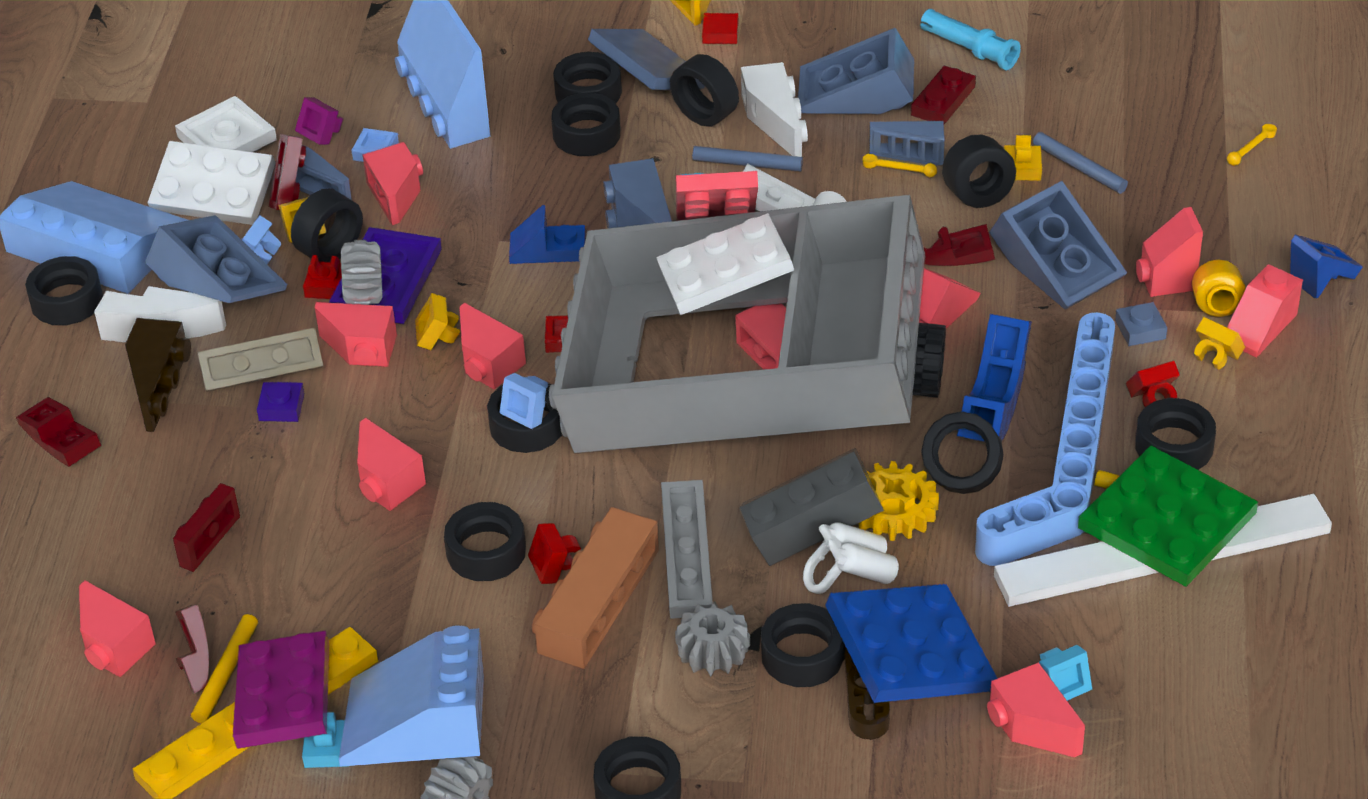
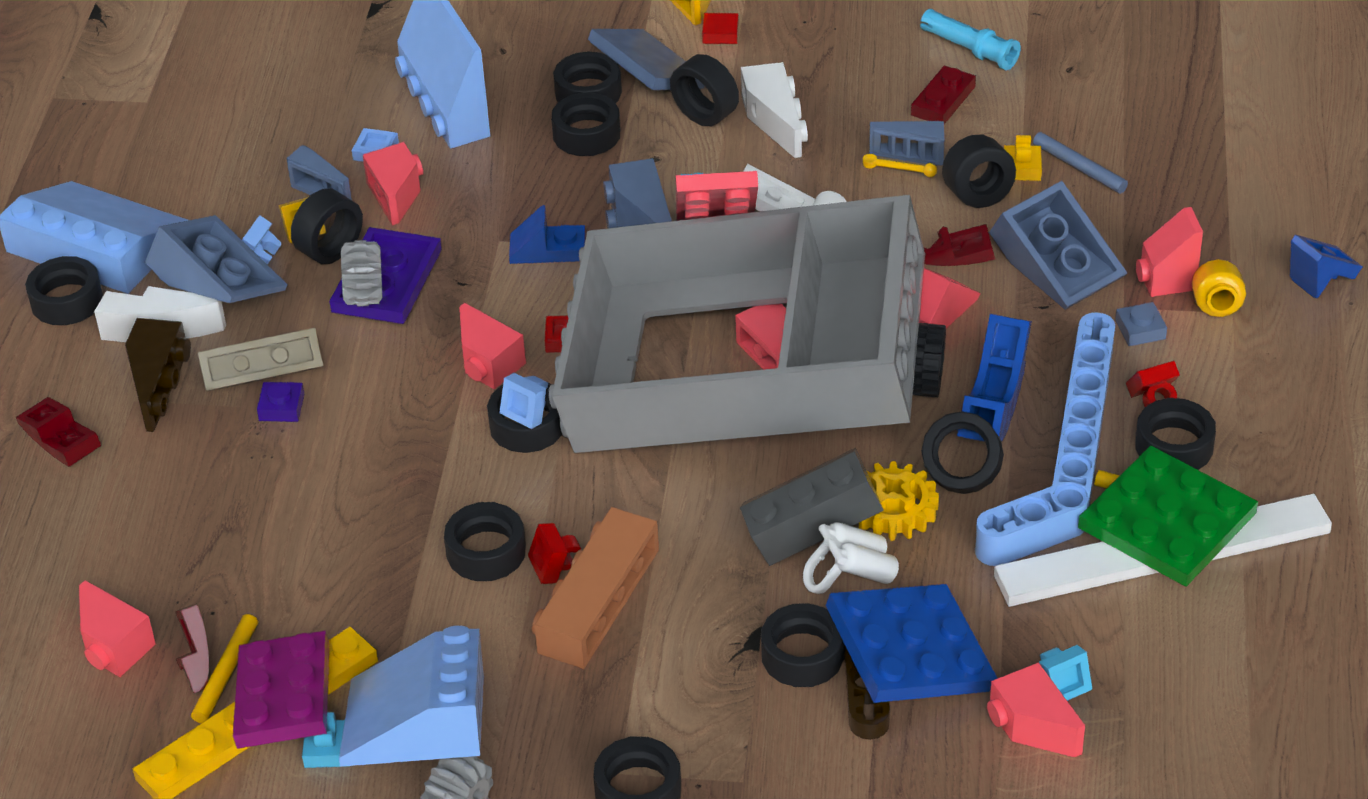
white plate [148,141,276,225] -> none
dark red plate [173,483,240,572] -> none
white plate [175,96,277,152] -> none
dark red plate [268,134,306,210] -> none
magenta tile [295,97,343,145] -> none
red tile [303,255,342,299] -> none
coral slope [315,302,397,367] -> none
coral slope [357,418,426,511] -> none
yellow tile [415,293,460,350] -> none
white plate [656,213,794,315] -> none
light grey plate [661,480,713,619] -> none
light grey gear [675,601,750,677] -> none
sand blue bar [692,146,803,172] -> none
sand blue slope [798,28,914,114] -> none
yellow tile [1194,317,1245,370] -> none
yellow hinge [1227,124,1277,166] -> none
coral slope [1227,264,1303,358] -> none

